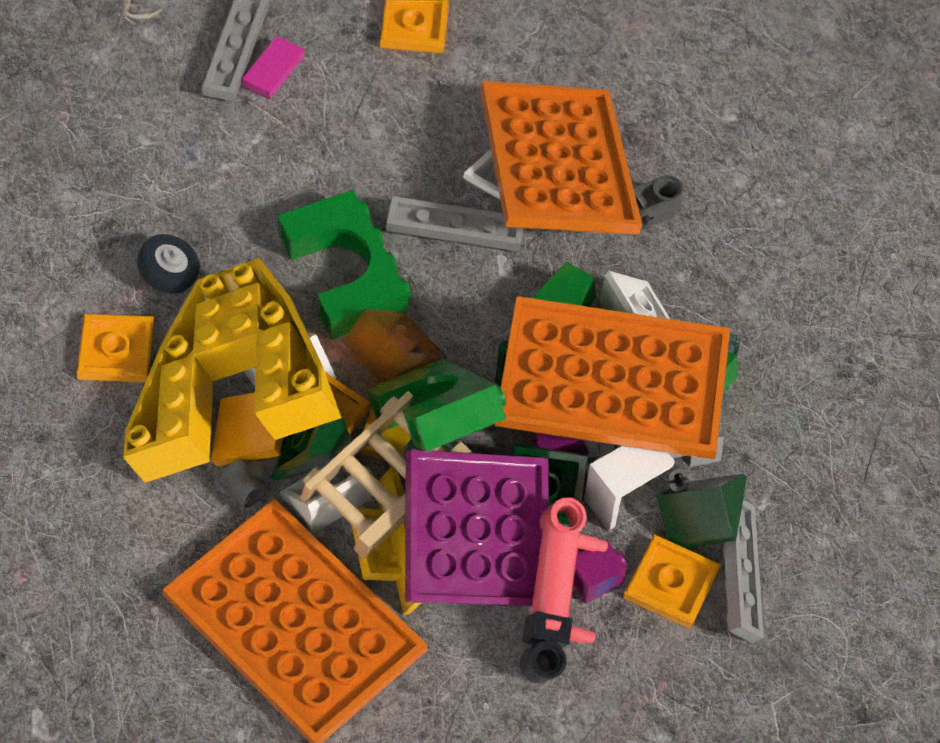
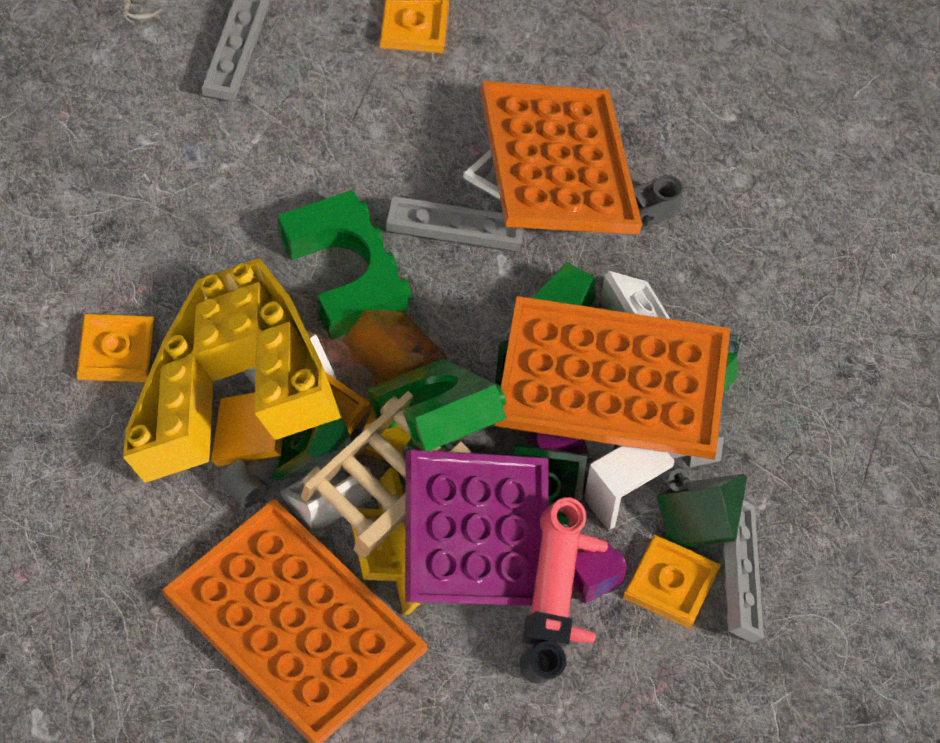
black wheel [137,234,200,293] -> none
dark pink tile [242,36,305,99] -> none

